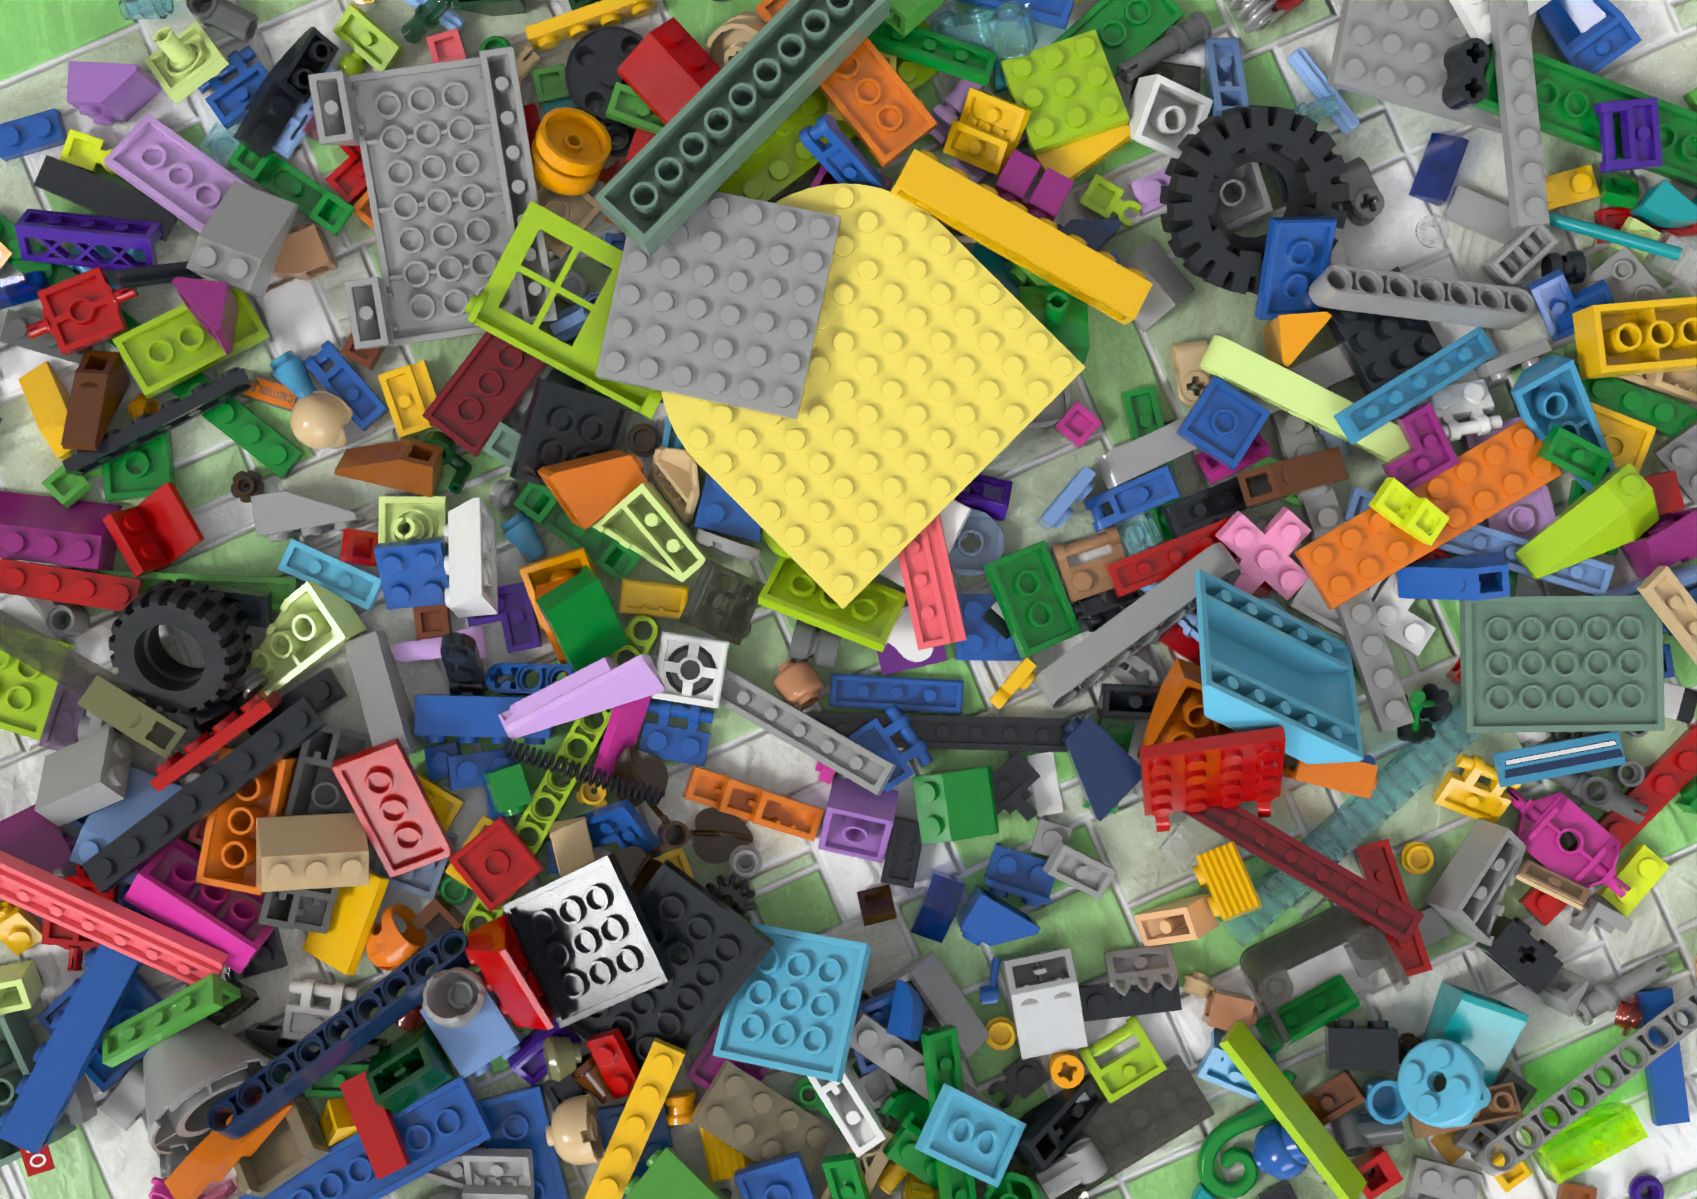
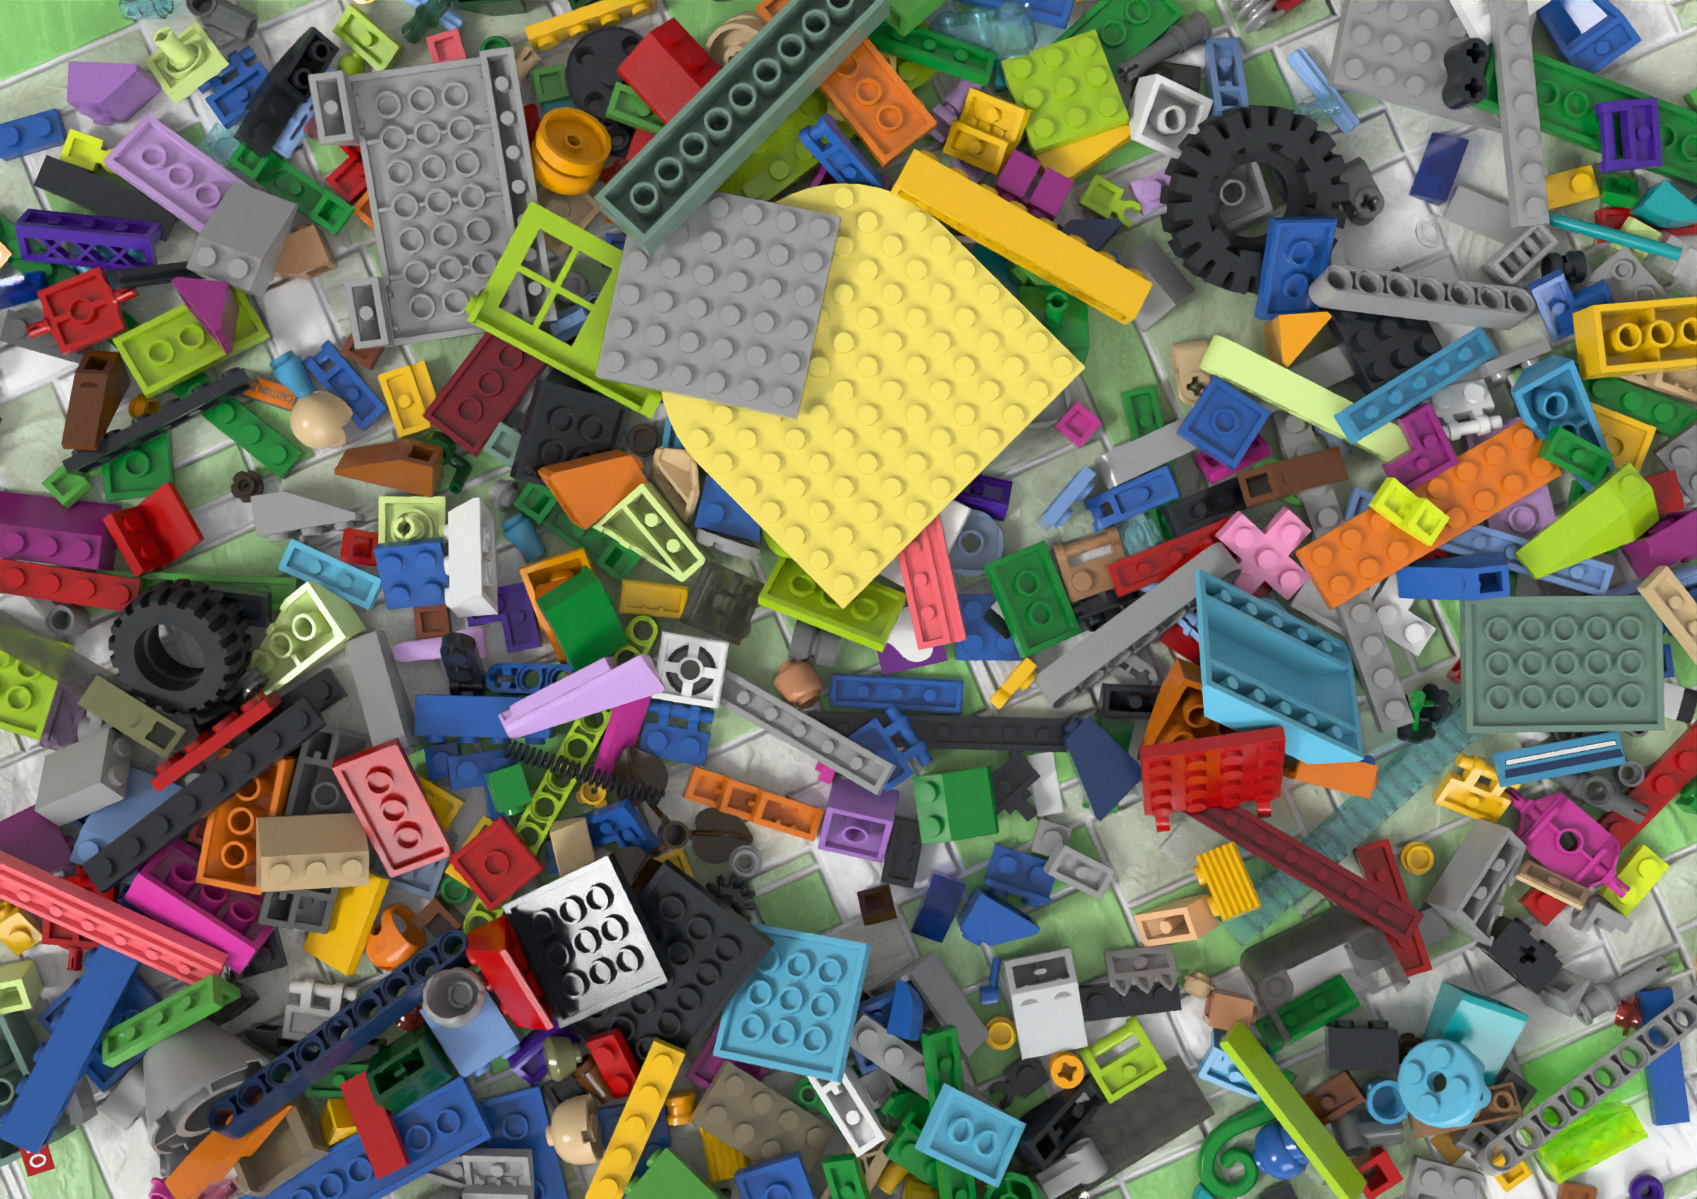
yellow slope [18,361,74,460] -> none

